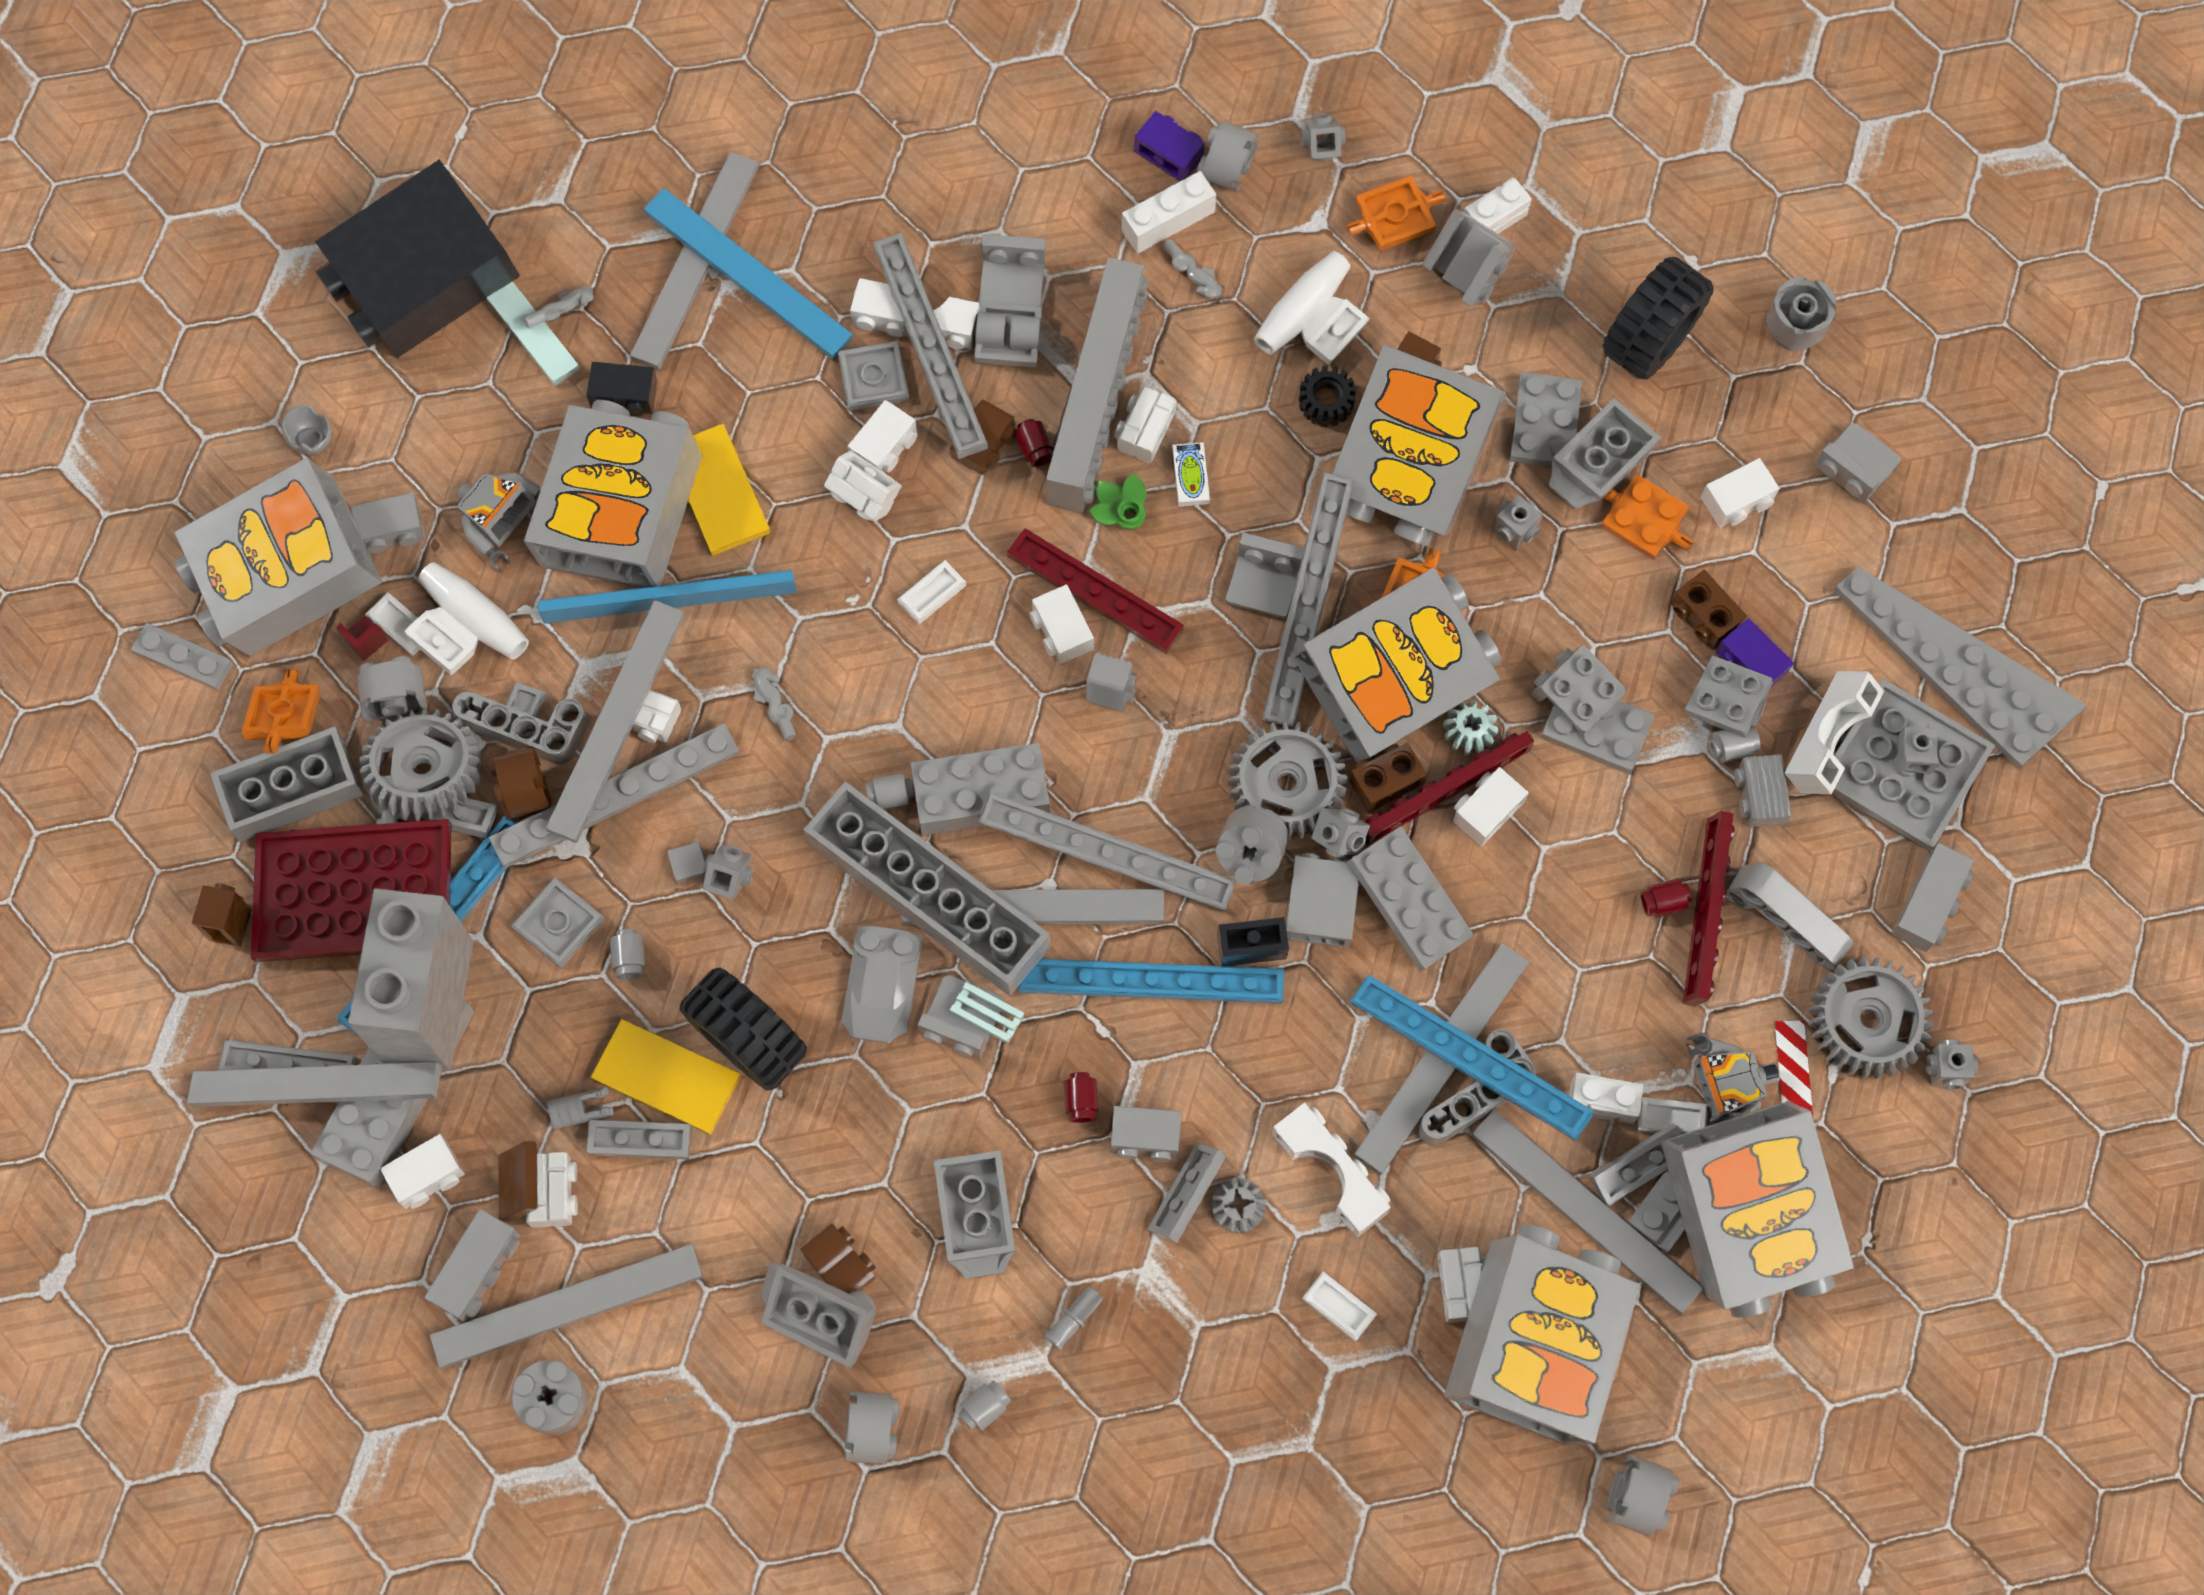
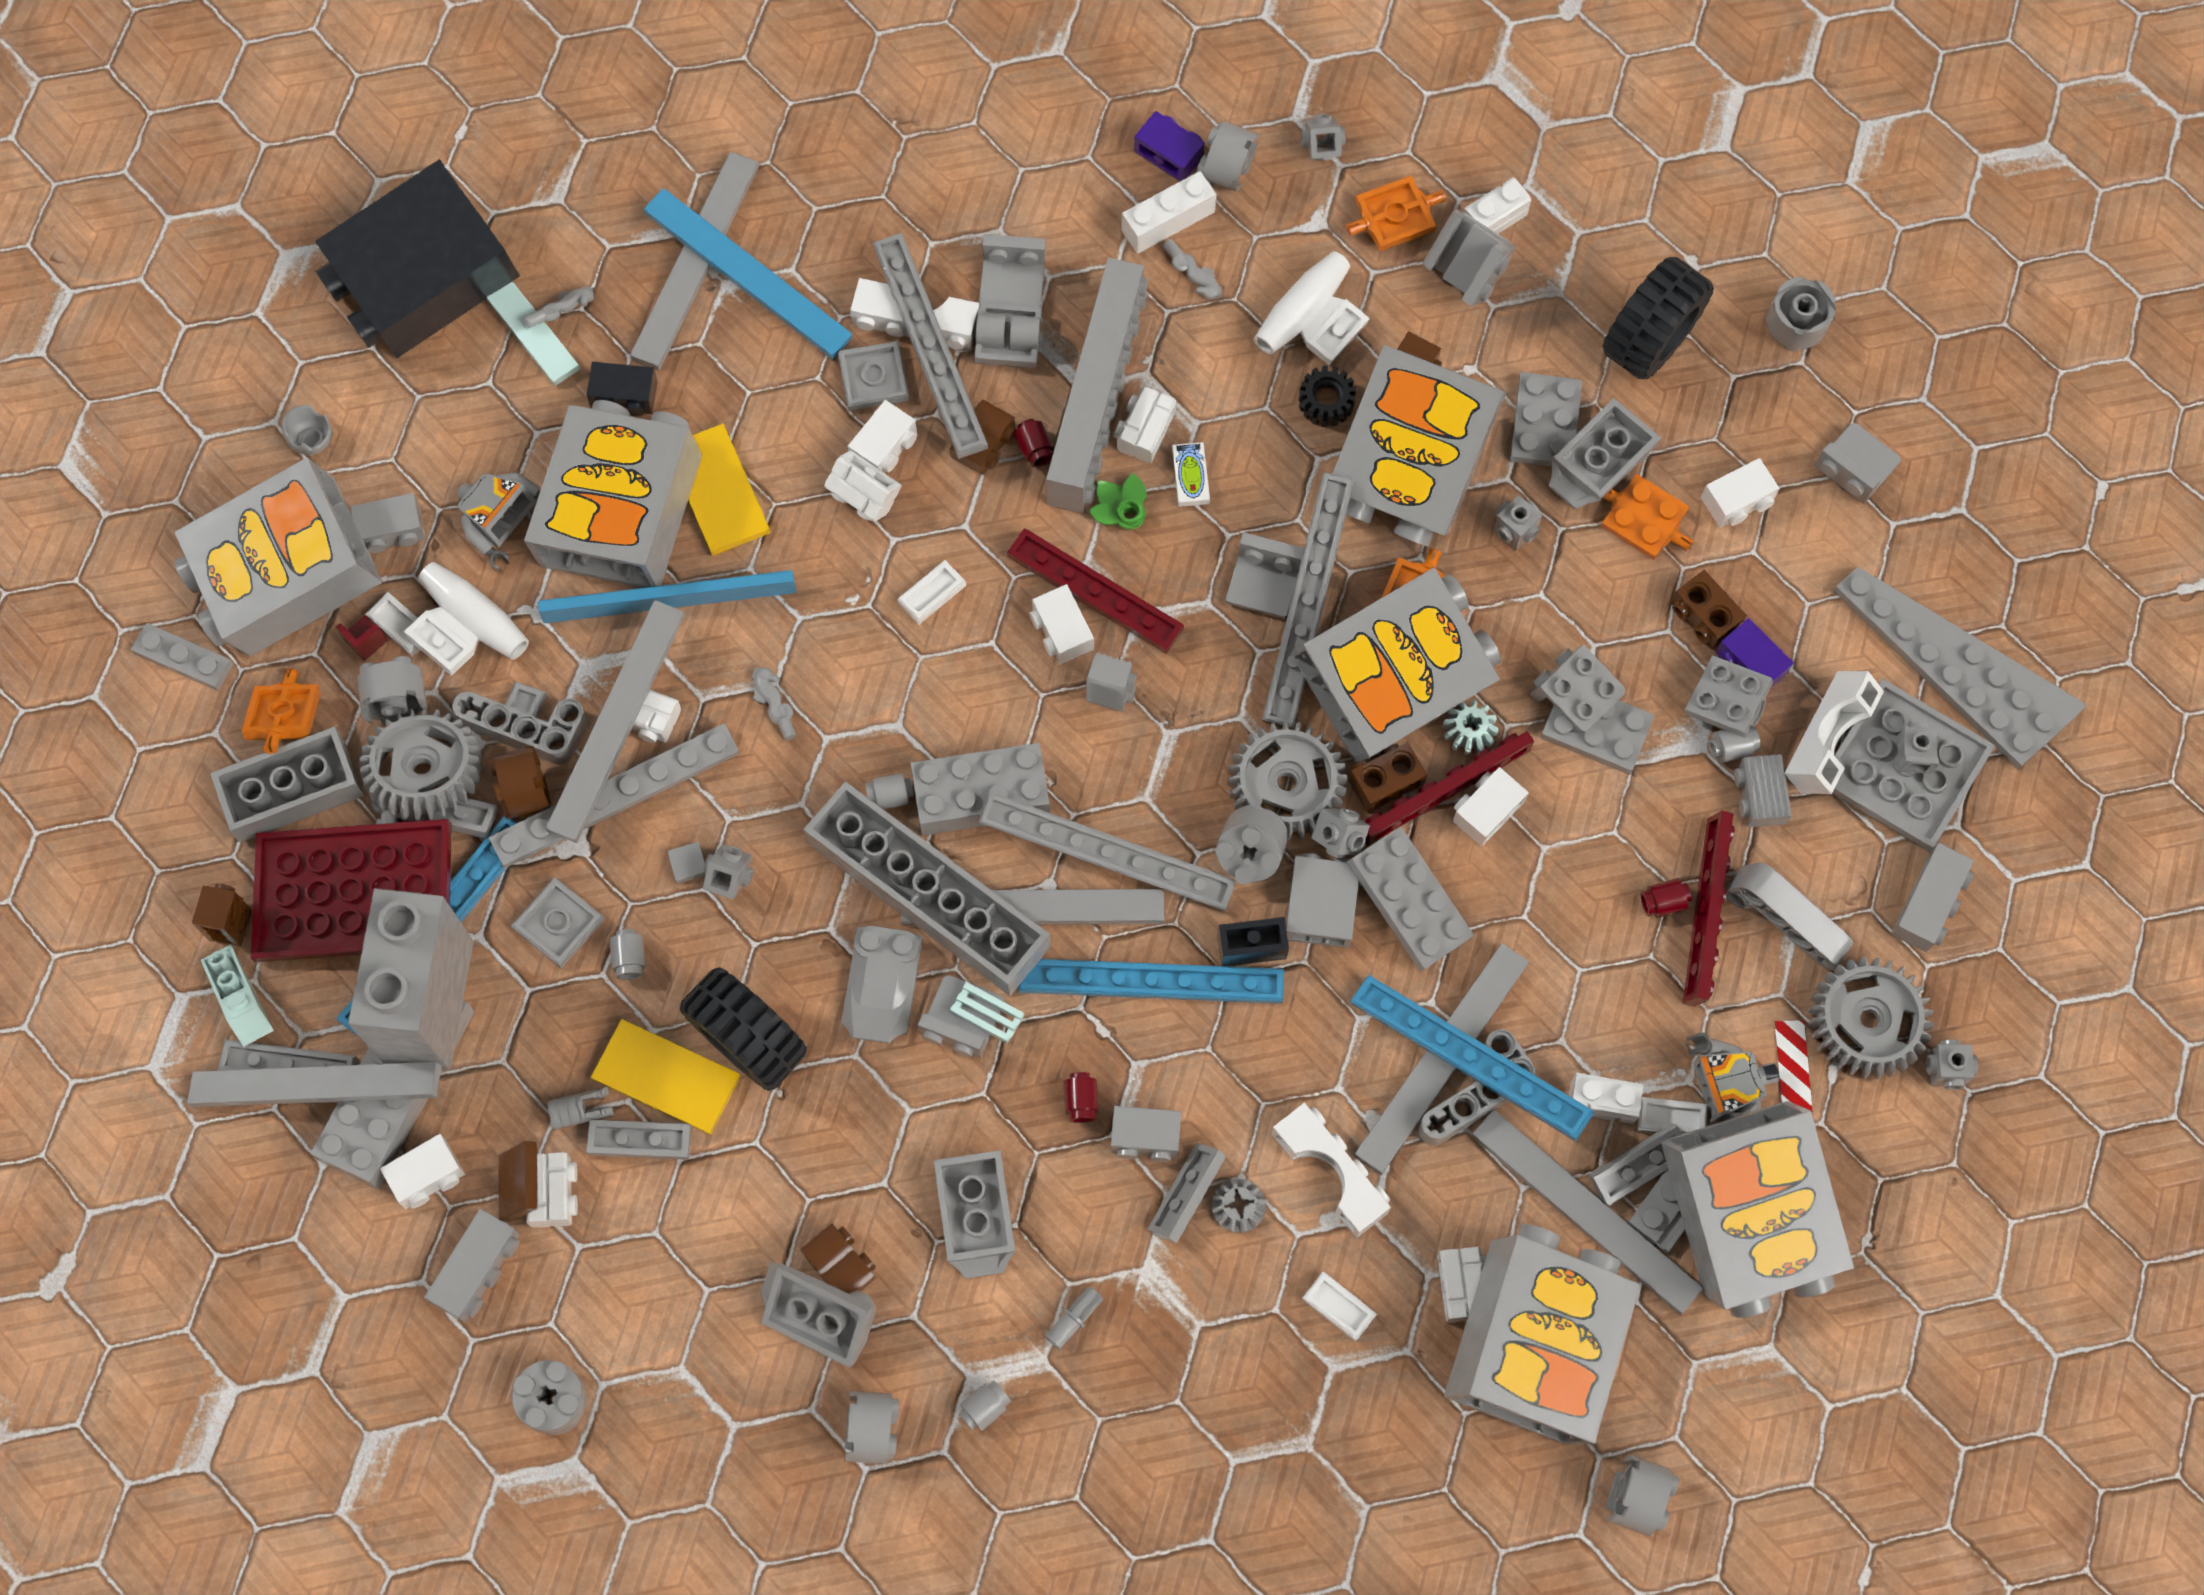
light grey tile [430,1244,703,1369] -> none
none -> light aqua slope [201,944,274,1047]

